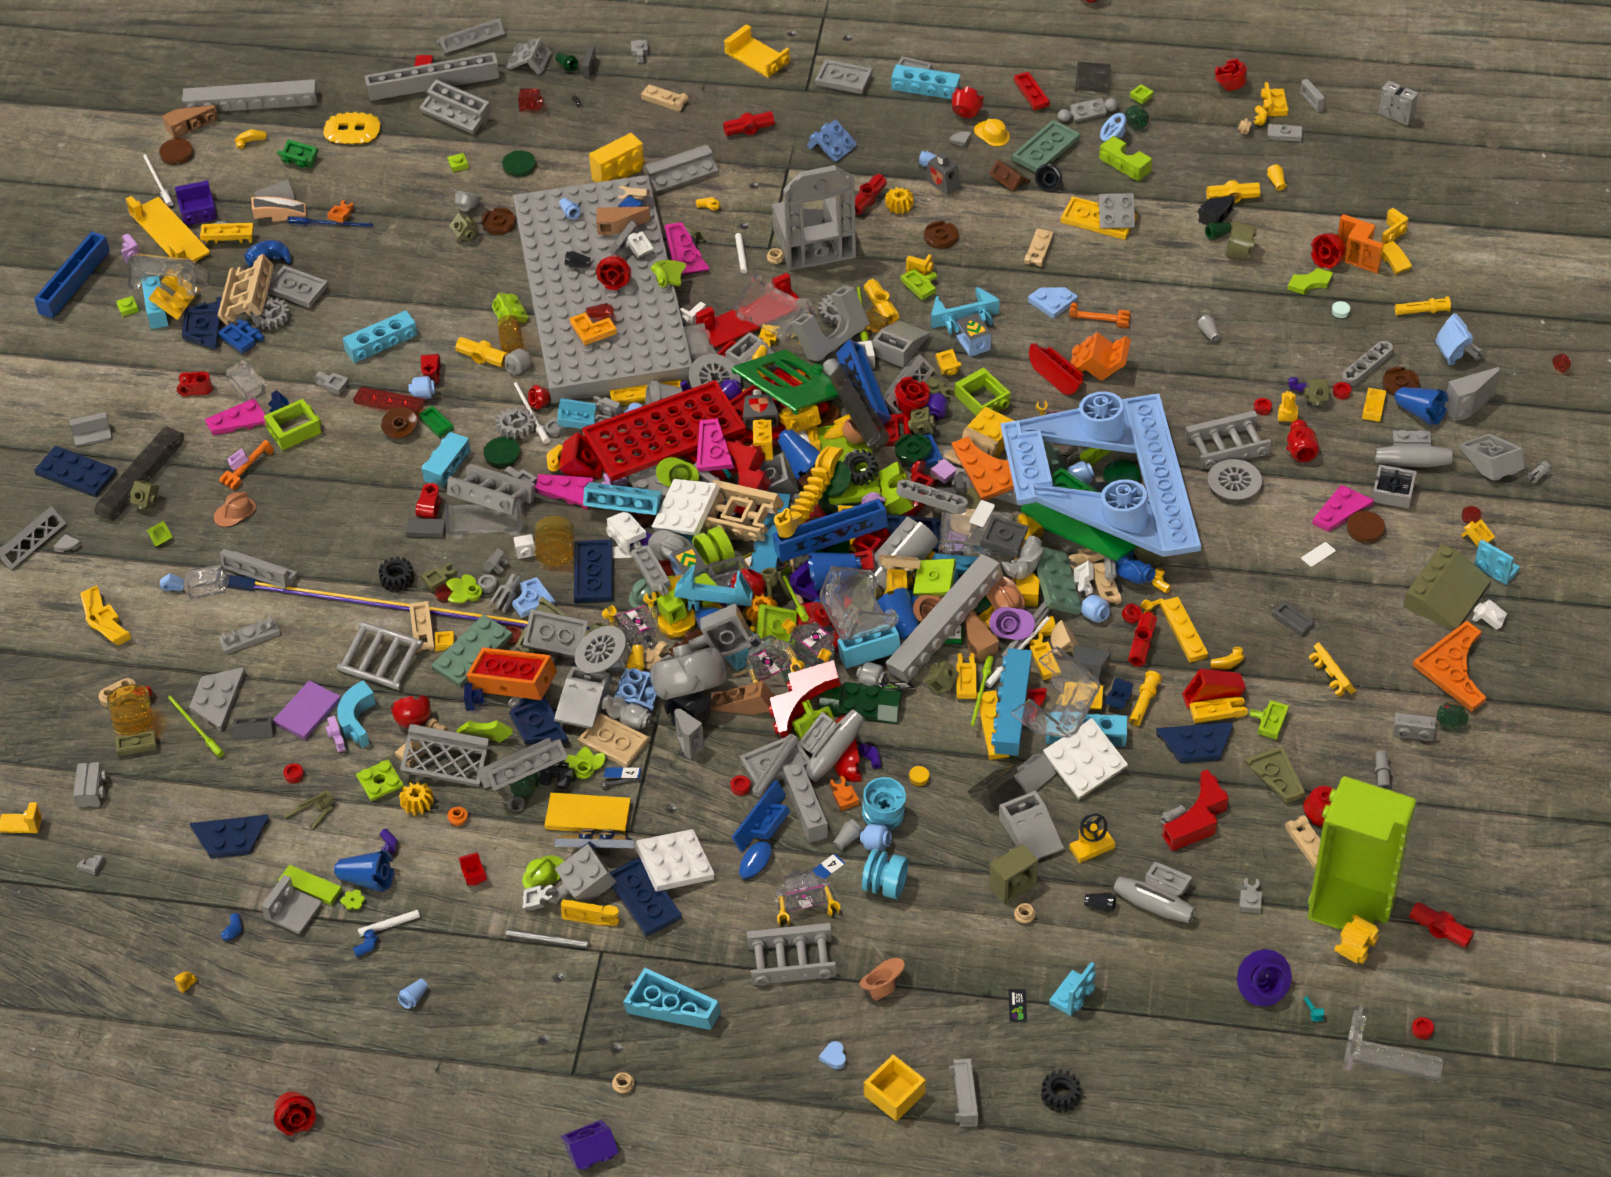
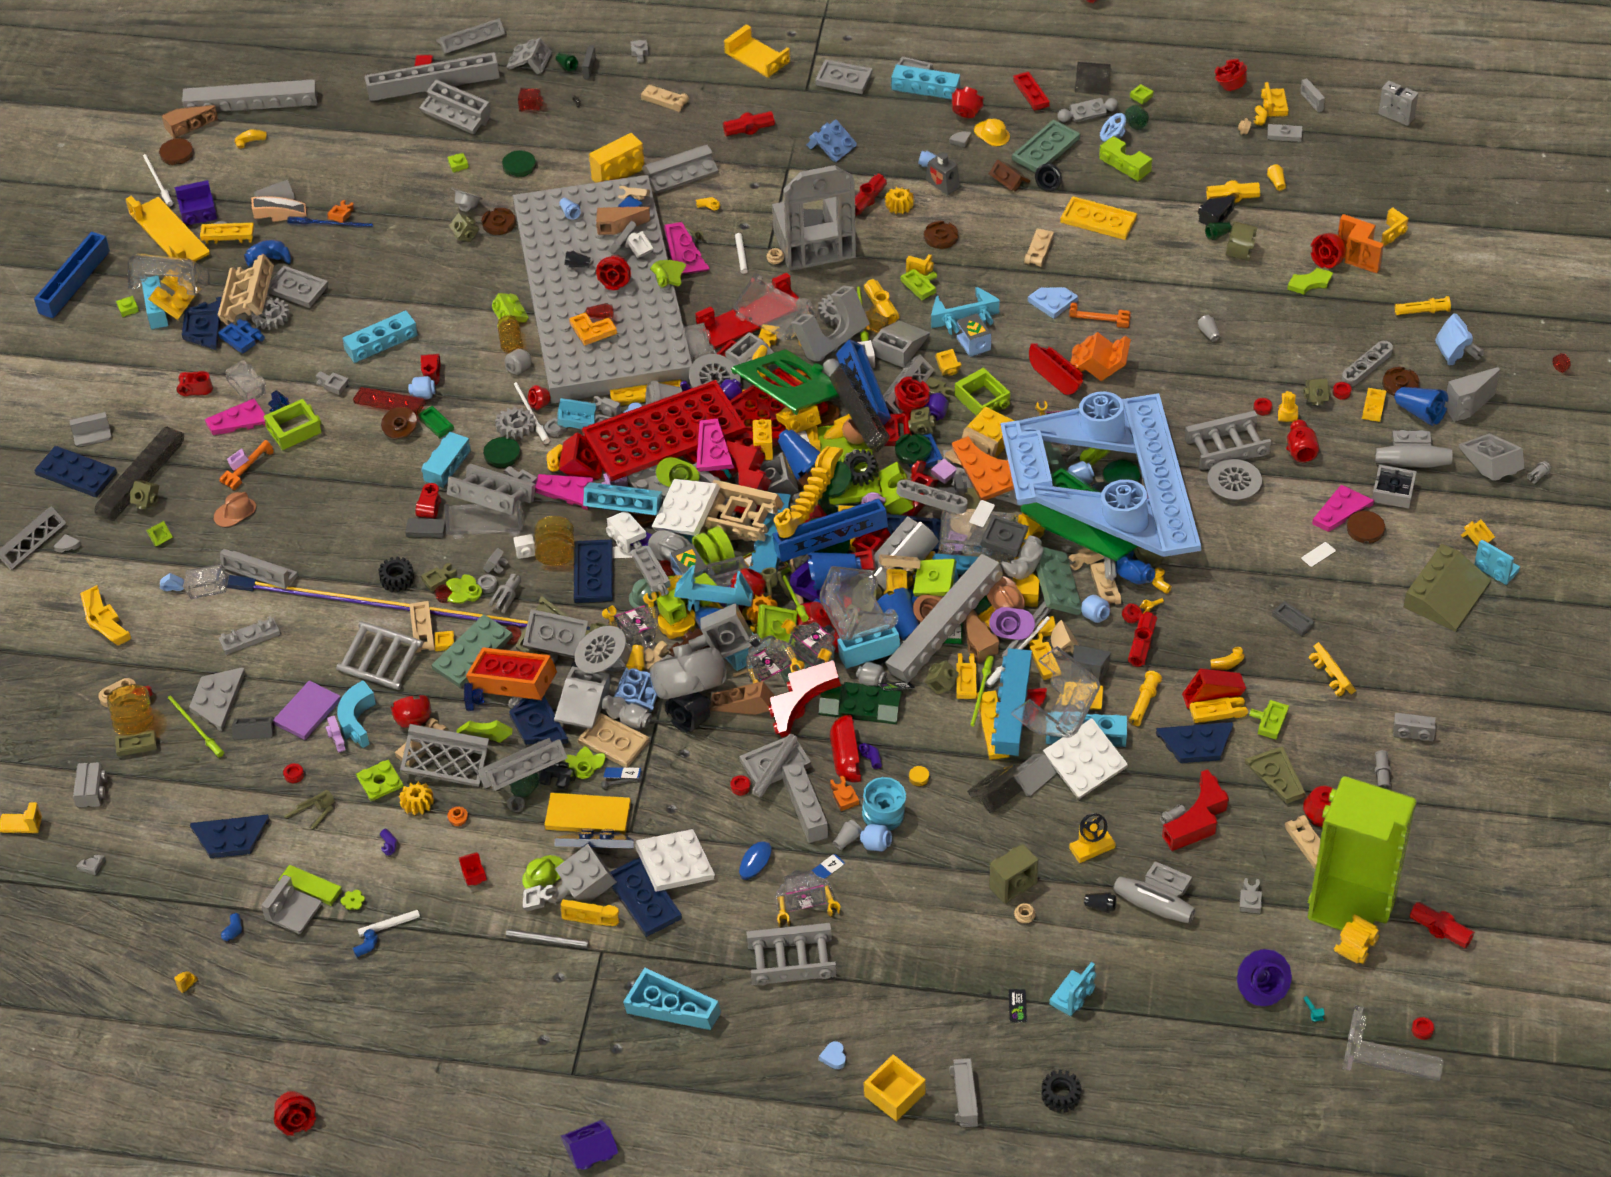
lavender bracket [121,233,141,264] -> none
green bracket [277,139,319,168] -> none
yellow piece [323,112,380,145] -> none
blue cone [334,851,394,892] -> none
light blue cone [398,979,428,1009] -> none
yellow piece [455,337,509,368] -> none
light blue tile [512,577,555,618] -> none
tan plate [612,1072,634,1094] -> none
light grey tile [675,709,704,760] -> none
white bracket [680,302,706,329] -> none
blue bracket [731,780,790,852] -> none
dark grey torso [743,389,779,430] -> none
lime plate [792,700,835,740] -> none
light grey plate [799,709,865,782] -> none
nougat piece [860,958,905,1001] -> none
medium azure wheel [862,849,909,900] -> none
light grey slope [999,791,1064,860] -> none
white plate [1074,561,1094,597] -> none
light grey bracket [1097,193,1135,229] -> none
dark blue bracket [1105,678,1134,709] -> none
yellow plate [1160,597,1208,663] -> none
dark purple arm [1288,377,1306,393] -> none
light aqua tile [1332,301,1350,318] -> none
yellow slope [1382,241,1412,274] -> none
orange plate [1413,621,1486,712] -> none
clear green head [1437,702,1469,730] -> none
clear red tile [1461,506,1481,524] -> none
white bracket [1472,599,1507,630] -> none

